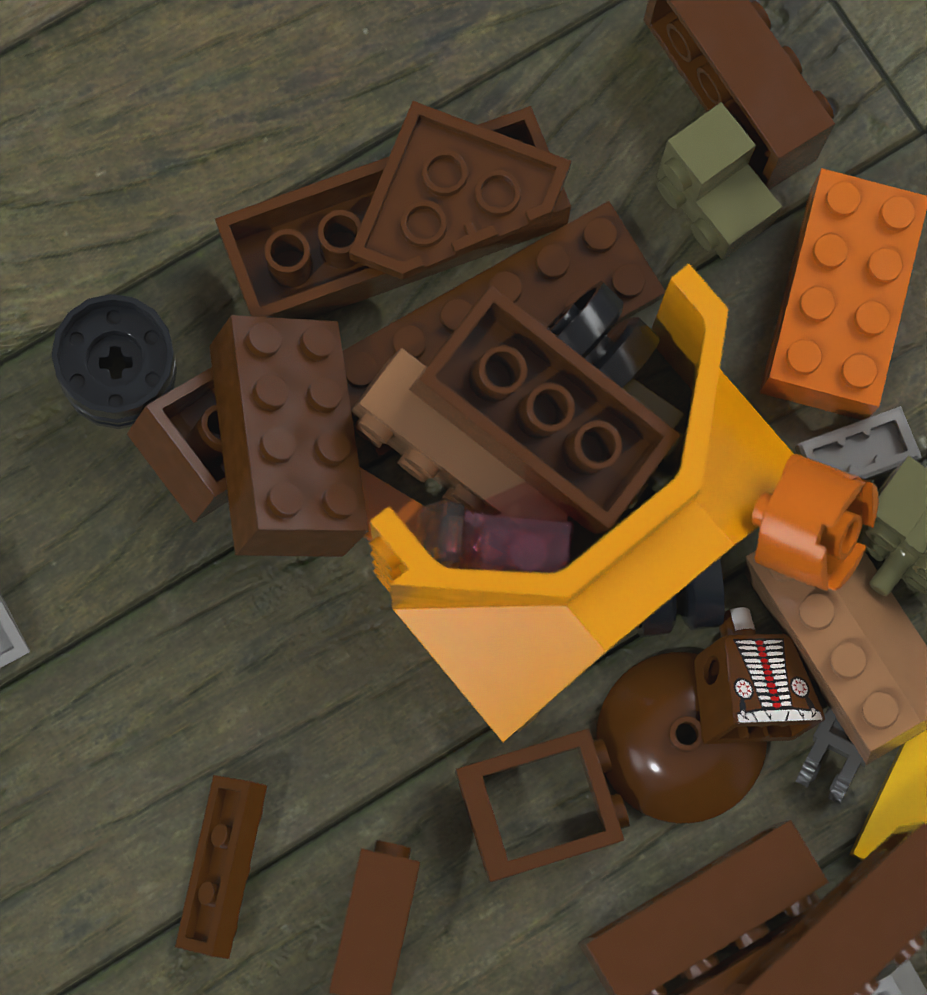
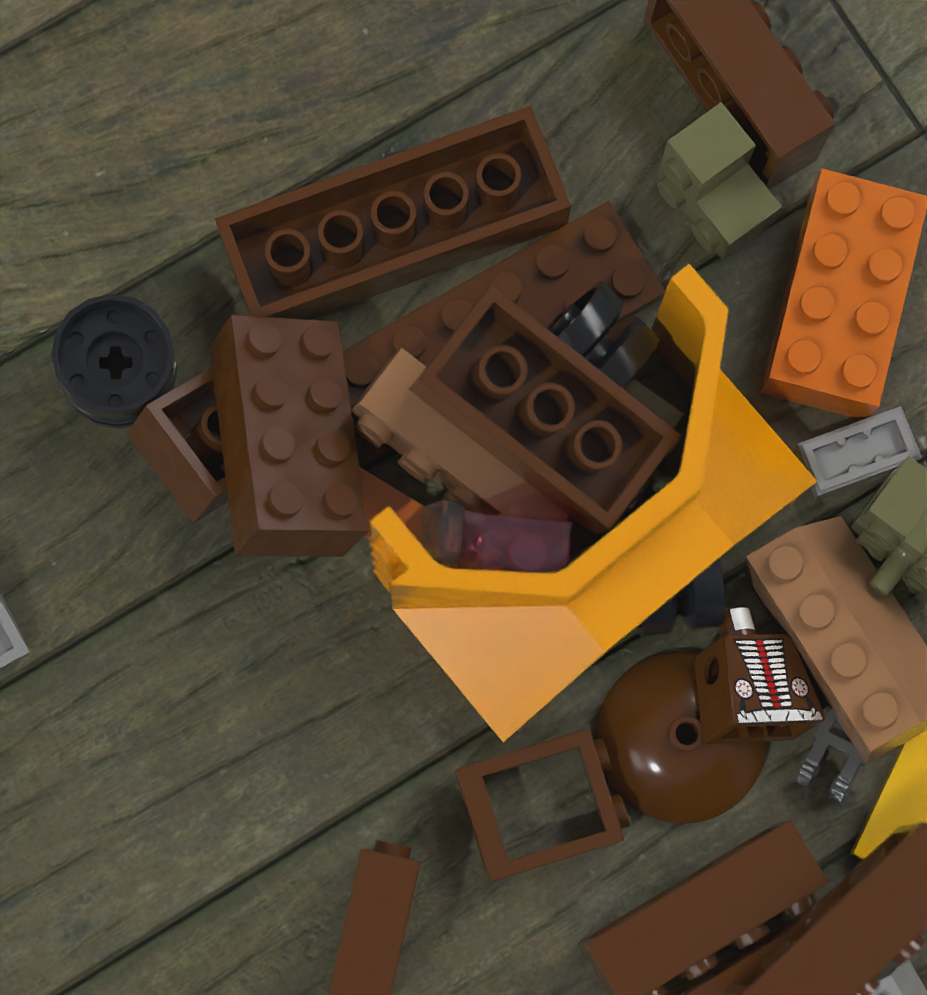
reddish brown plate [175,775,268,959] -> none
reddish brown plate [349,101,572,280] -> none
orange brick [752,454,878,591] -> none

